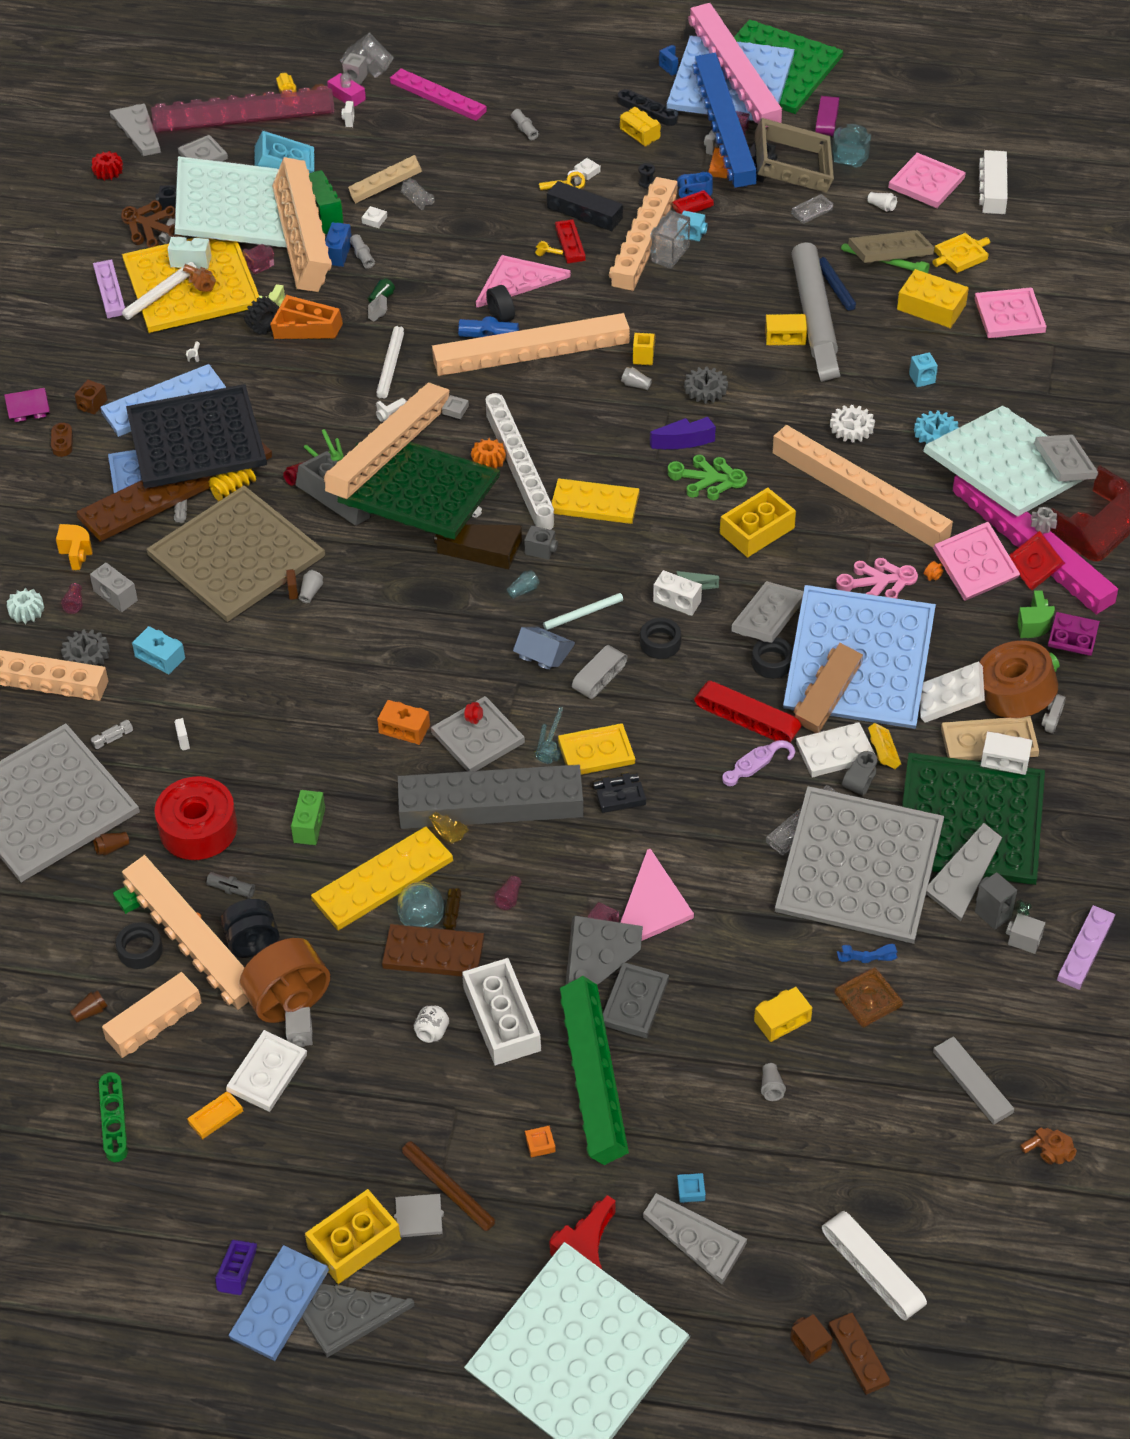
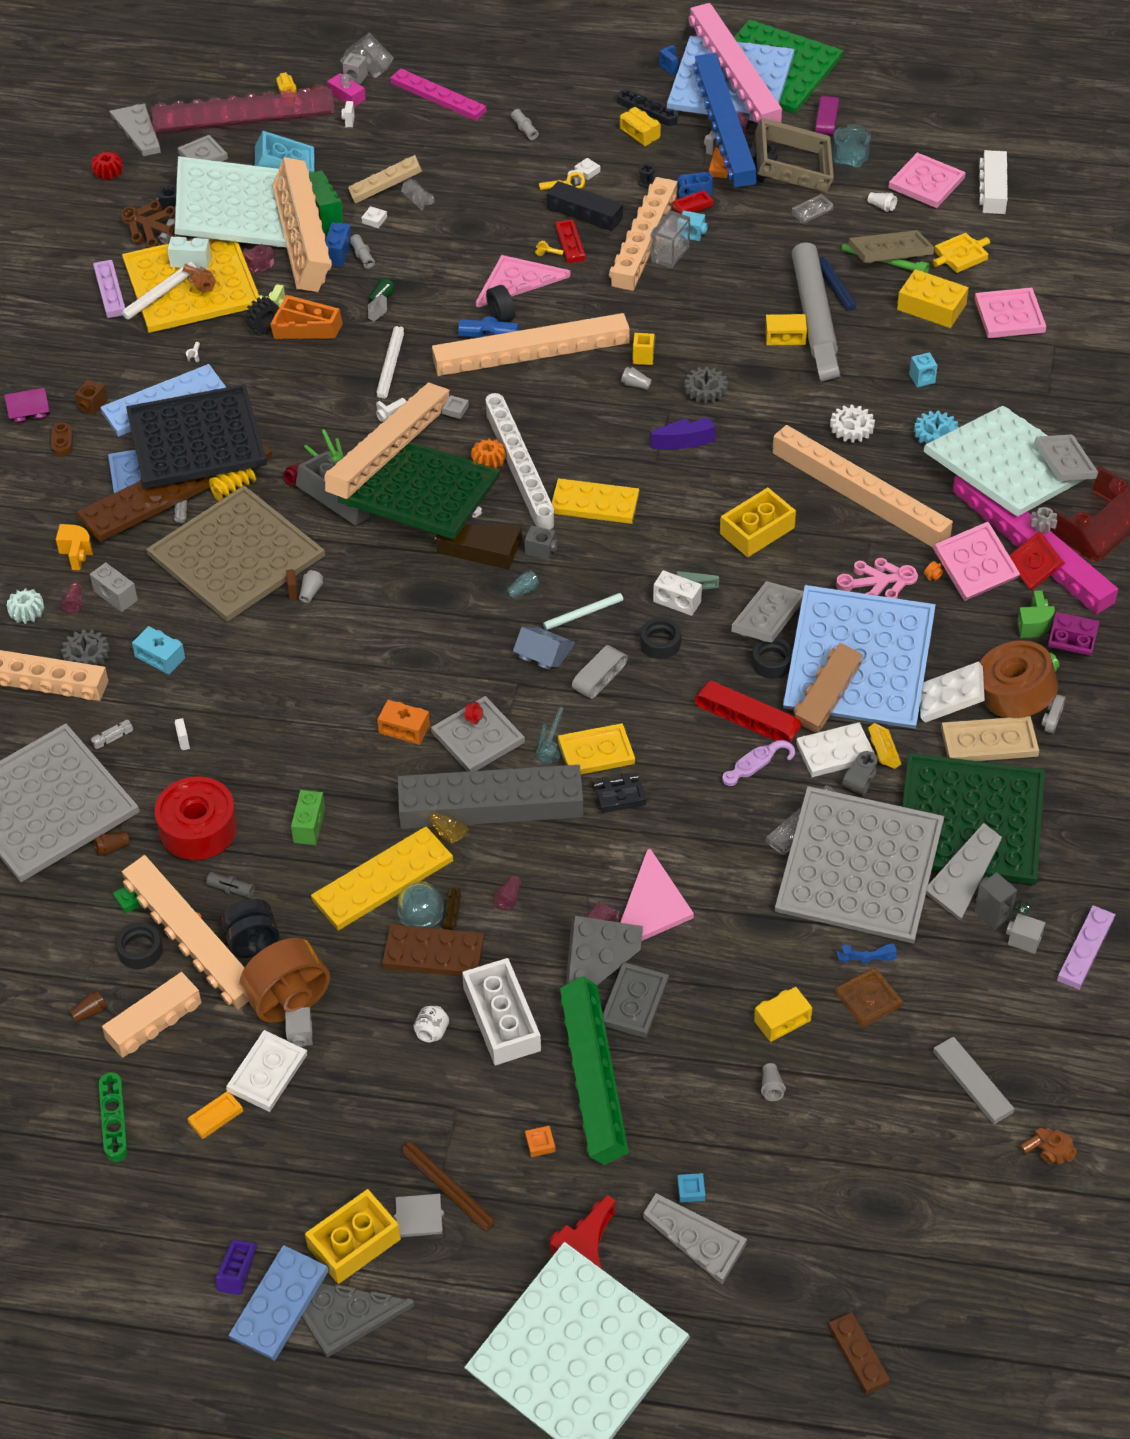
bright green plant [668,455,747,500] -> none
reddish brown brick [791,1314,833,1364] -> none
white beam [822,1211,927,1320] -> none
white brick [981,731,1033,775] -> none

